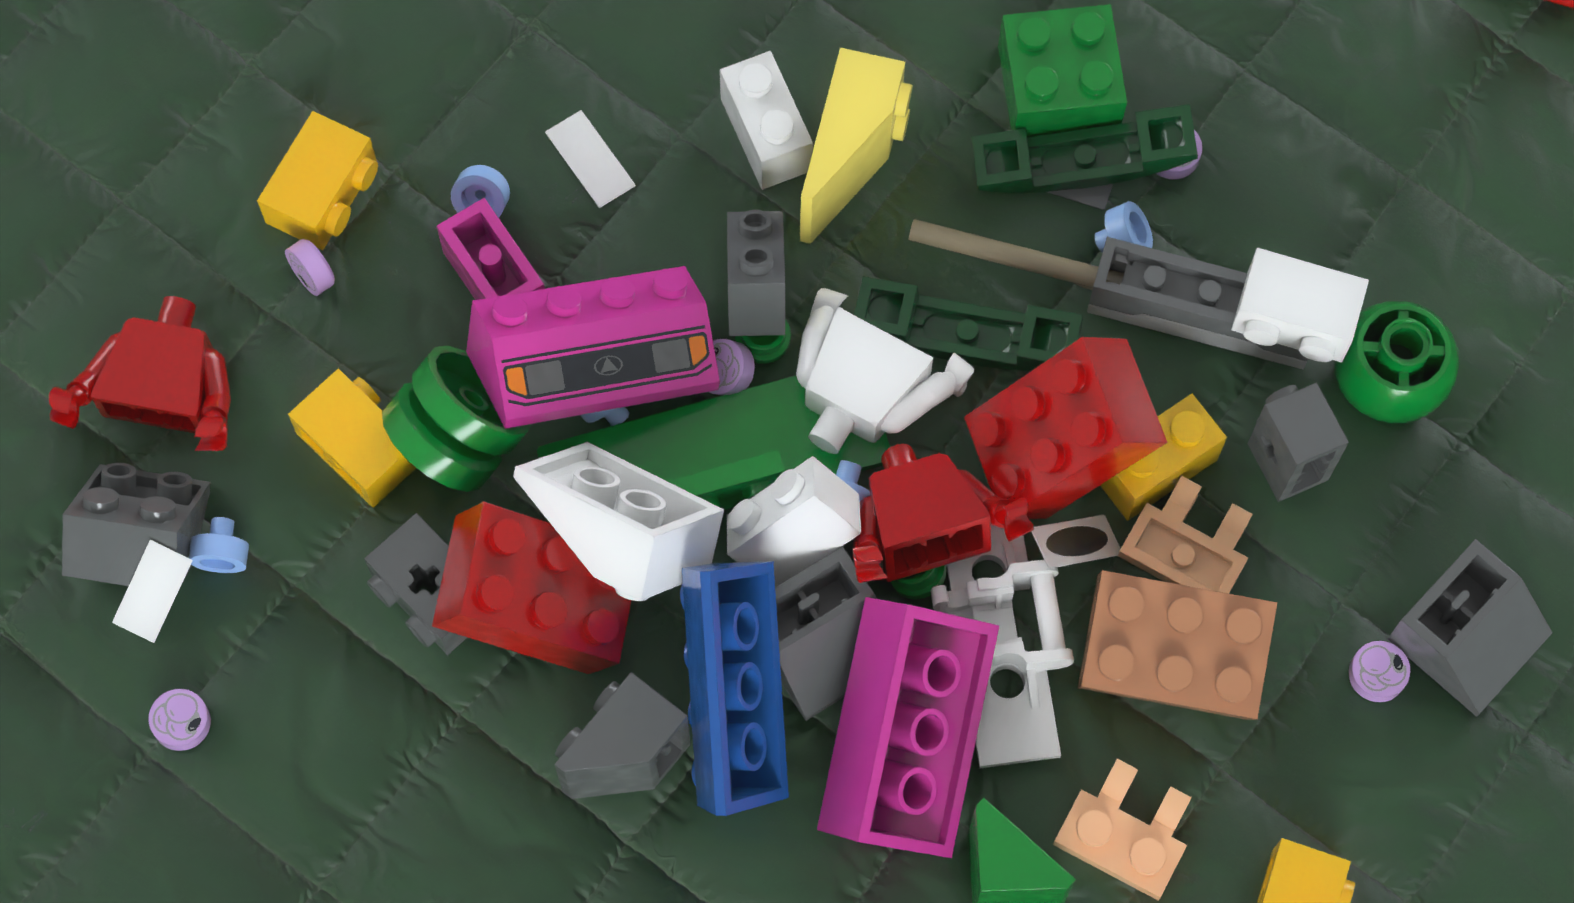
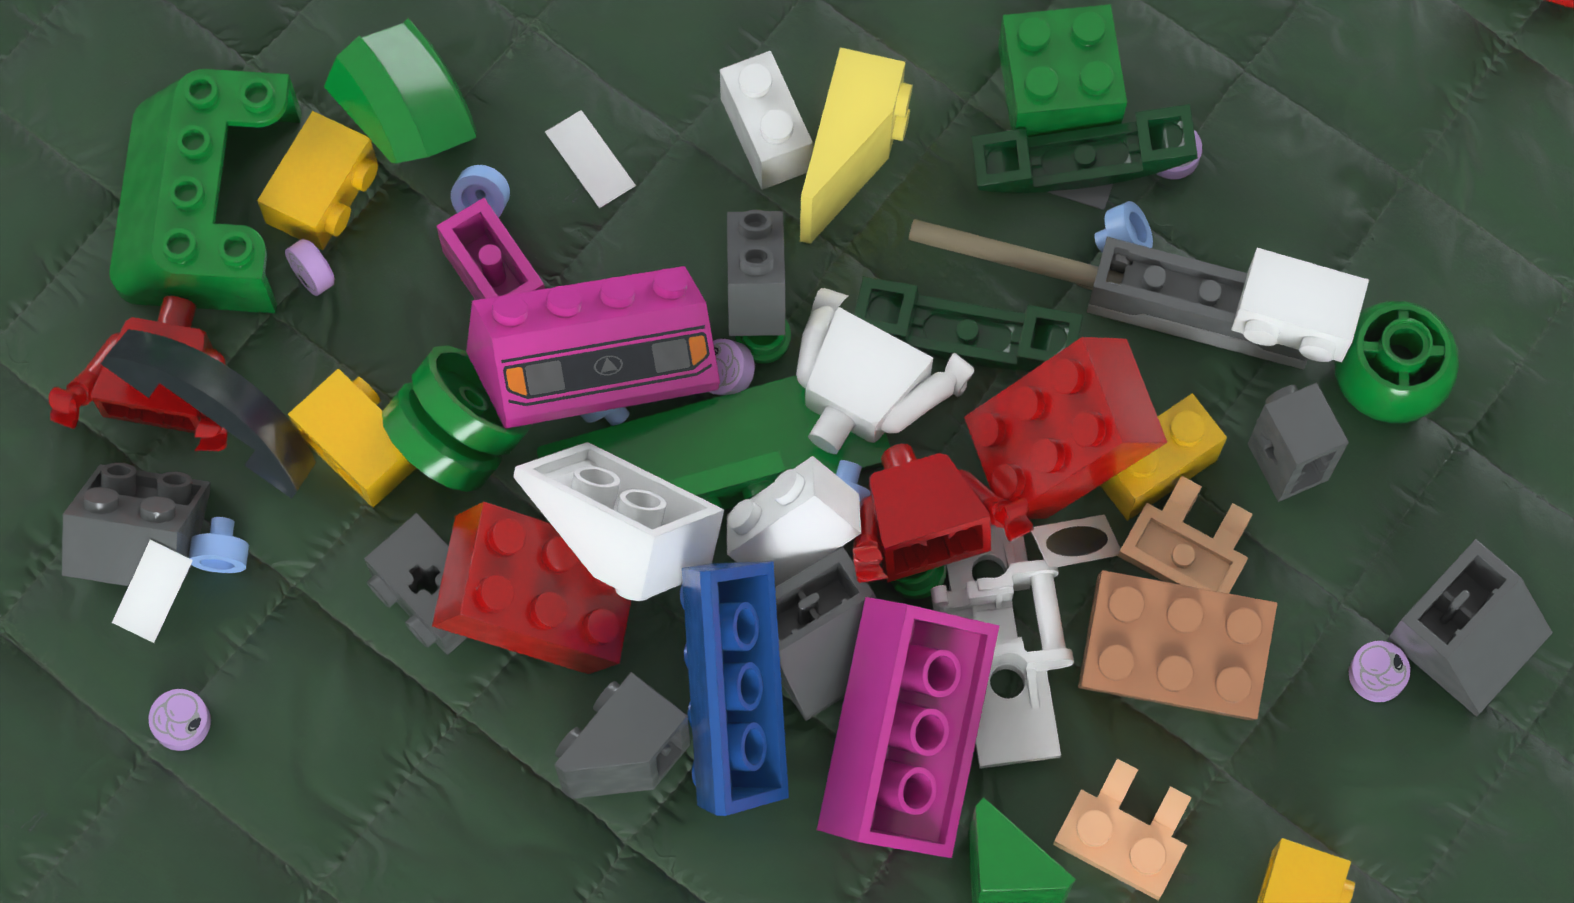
none -> black slope [101,329,316,499]
none -> green windscreen [109,69,302,313]
none -> green slope [324,18,477,163]

